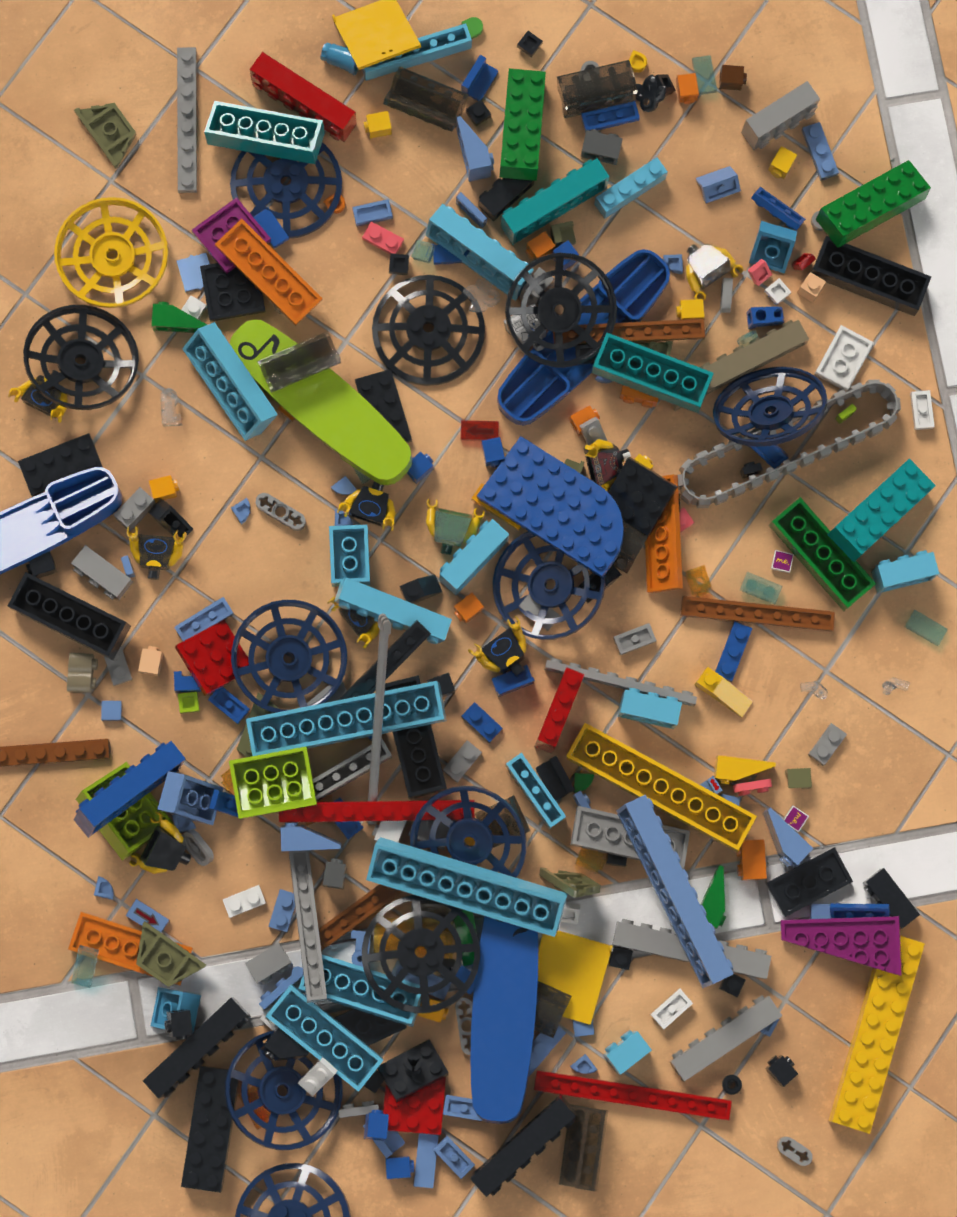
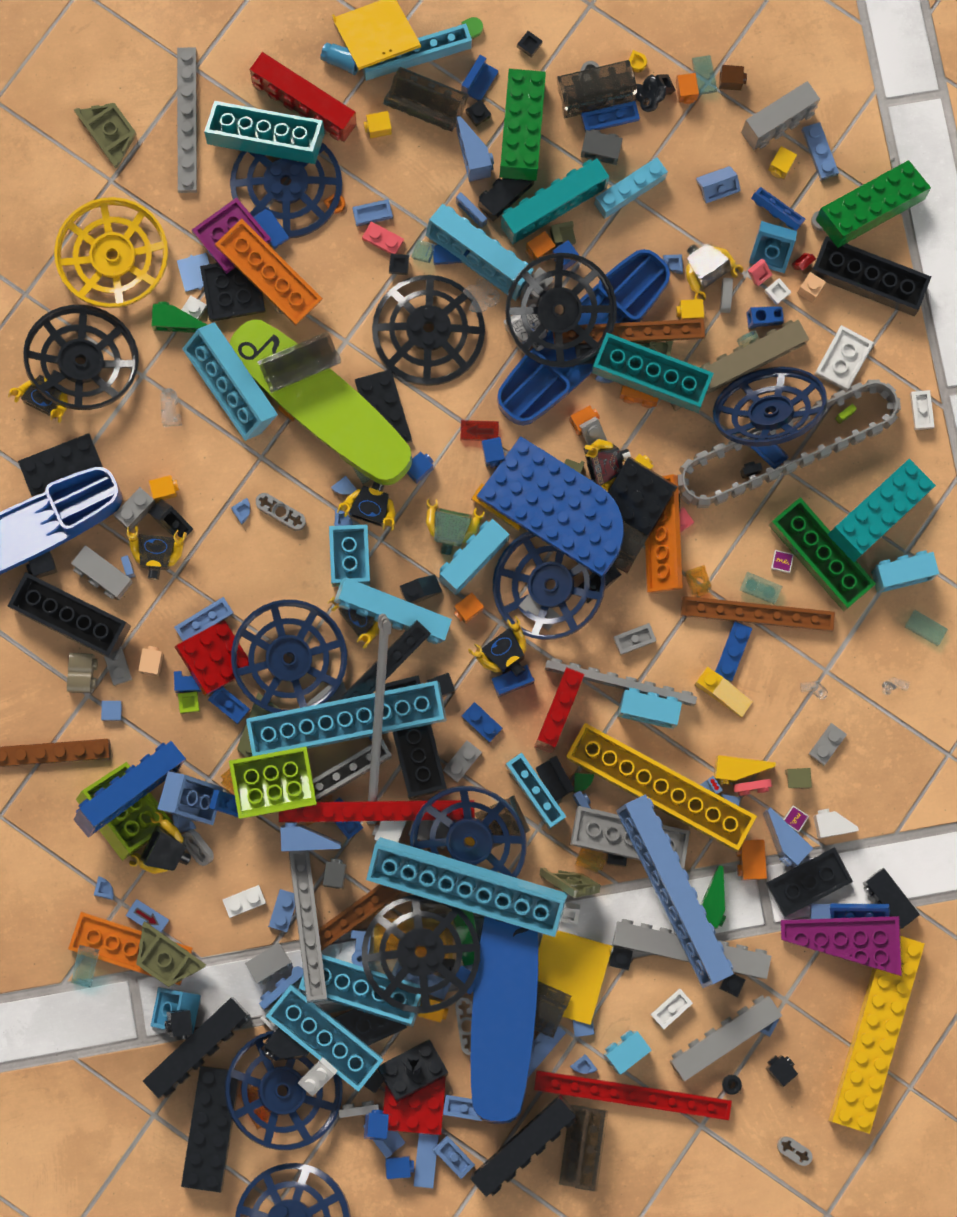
none -> white slope [813,809,859,839]

